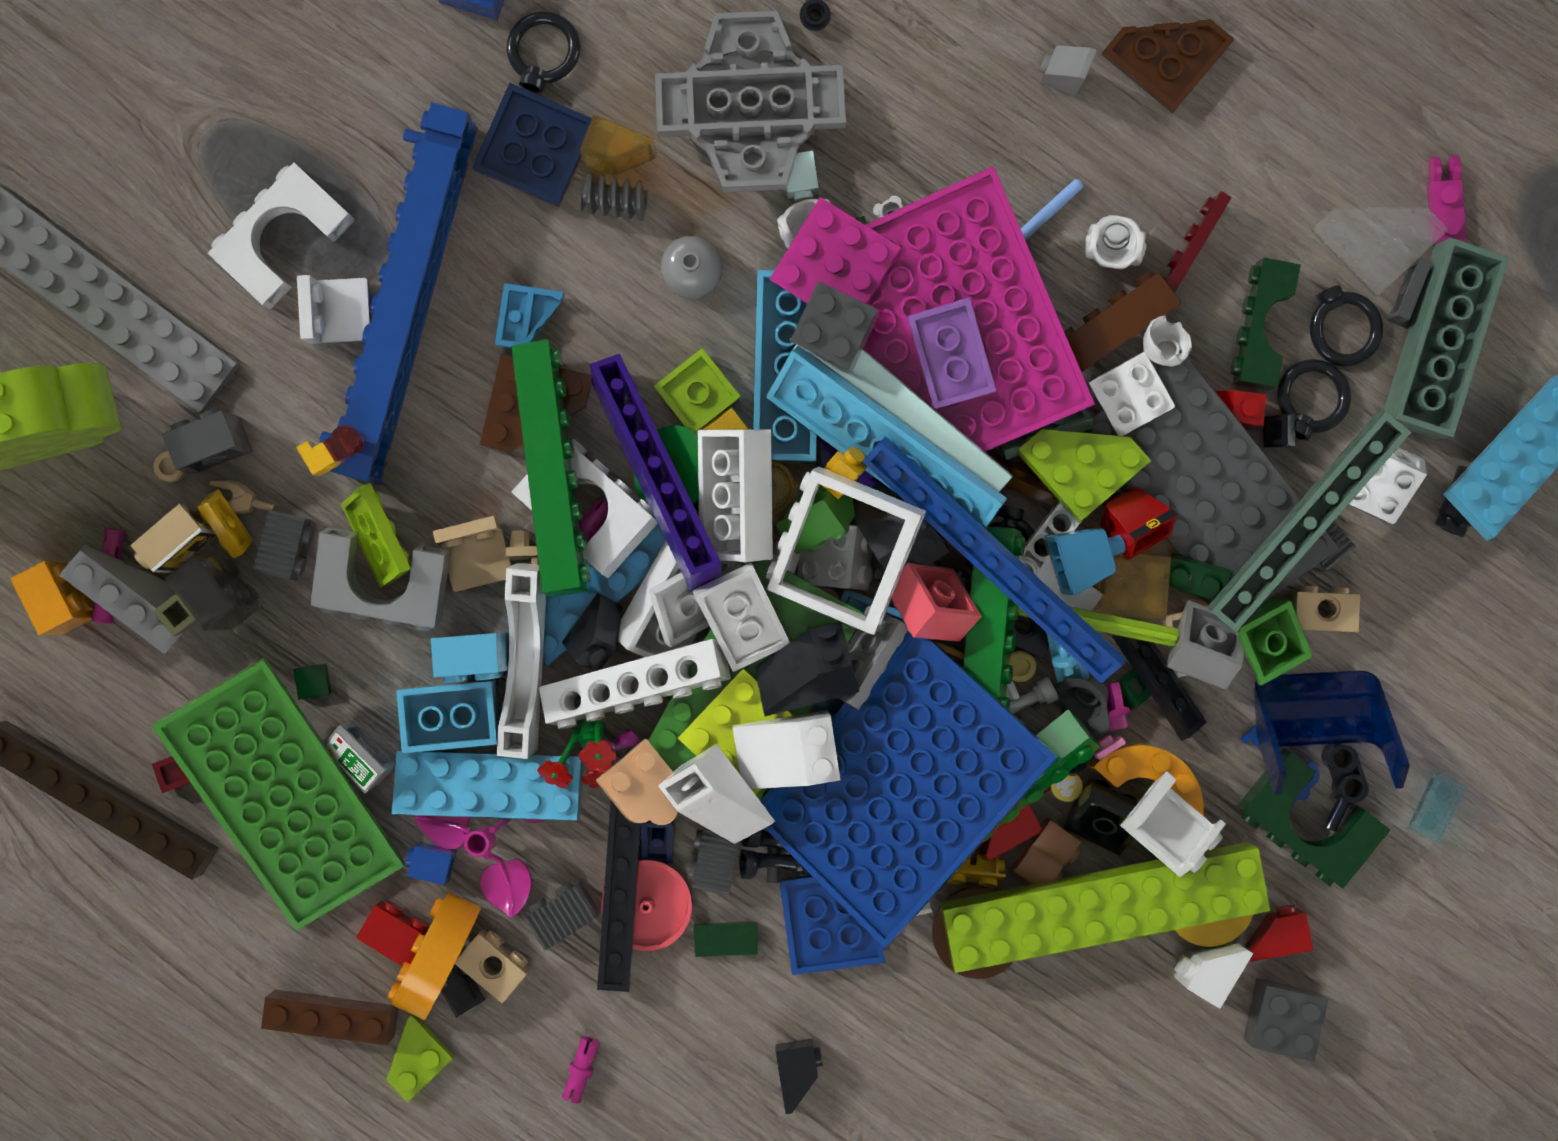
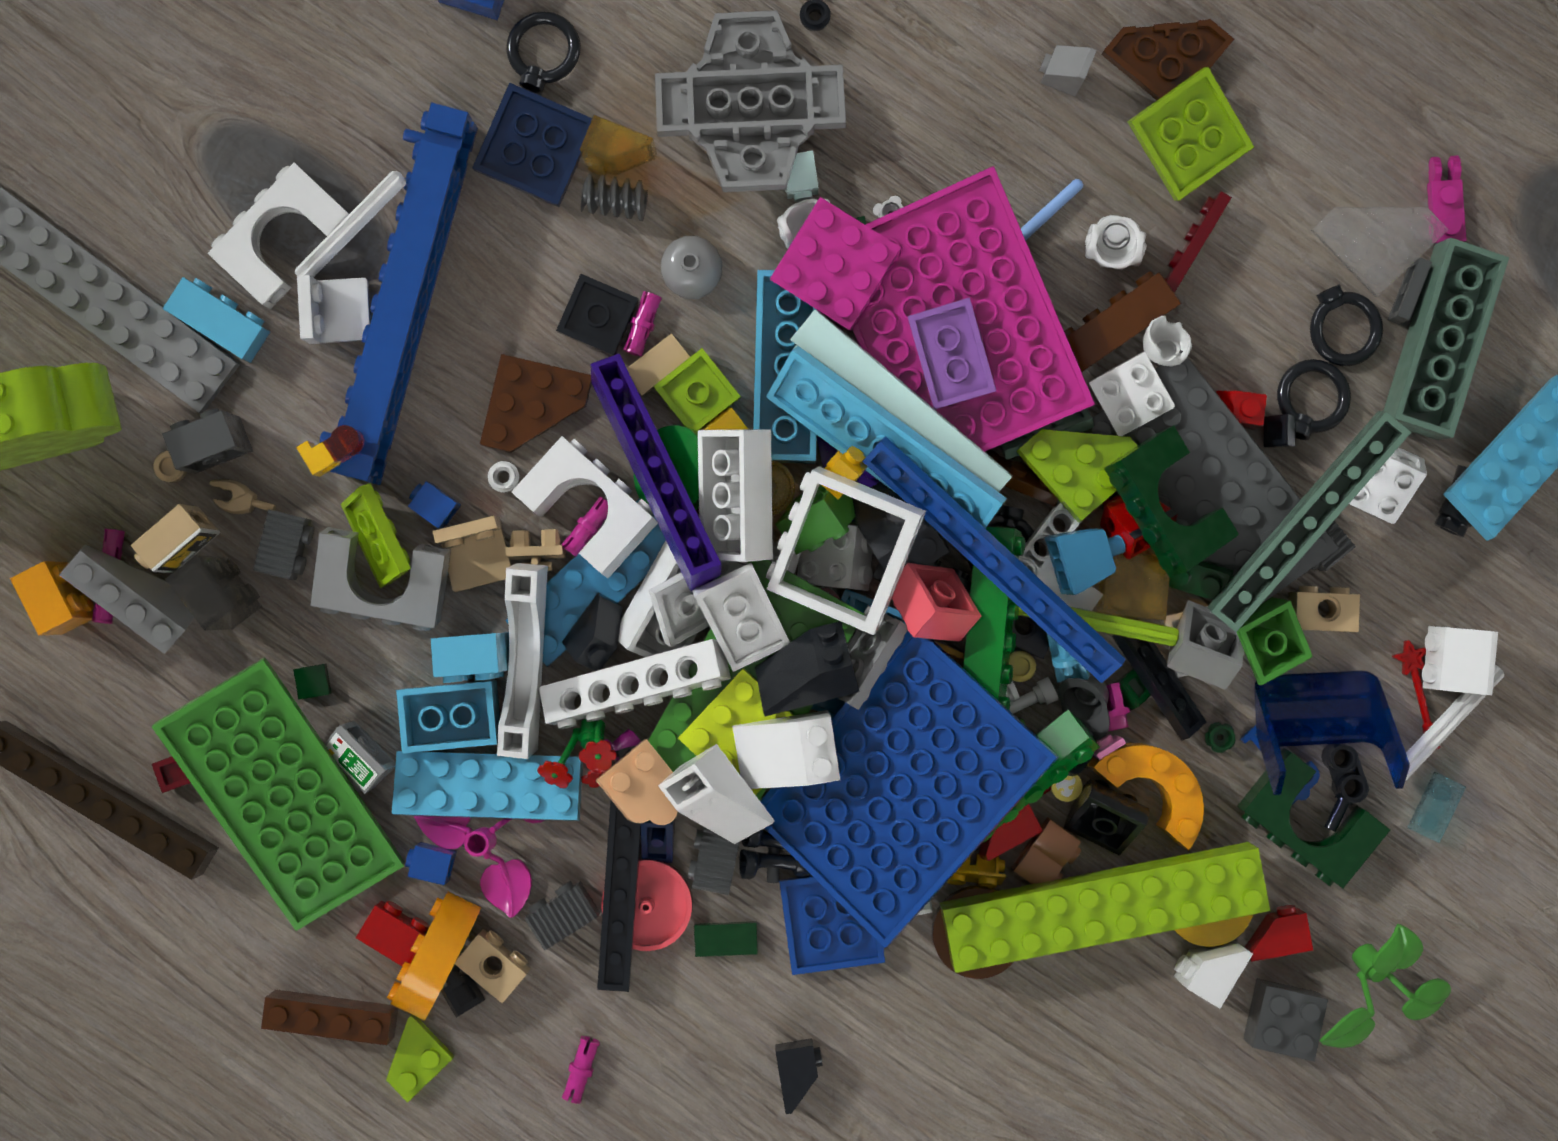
olive brick [153,588,208,636] -> none
yellow plate [197,489,253,559] -> none
dark azure wing [495,283,565,349] -> none
green brick [511,339,591,598] -> none
dark grey brick [790,281,881,370] -> none
white panel [1120,771,1226,877] -> none
dark green arch [1230,257,1301,391] -> none
none -> medium azure brick [162,277,270,363]
none -> white axle [295,171,406,278]
none -> blue brick [408,481,461,529]
none -> white plate [488,461,519,493]
none -> black plate [556,274,639,356]
none -> dark pink pin [623,291,662,357]
none -> tan tile [627,333,690,397]
none -> dark green arch [1104,425,1239,578]
none -> lime plate [1127,67,1254,201]
none -> dark green plate [1204,722,1236,753]
none -> bright green plant [1319,924,1451,1048]
none -> white axle [1390,665,1504,782]
none -> red piece [1392,640,1440,749]
none -> white slope [1422,626,1498,696]

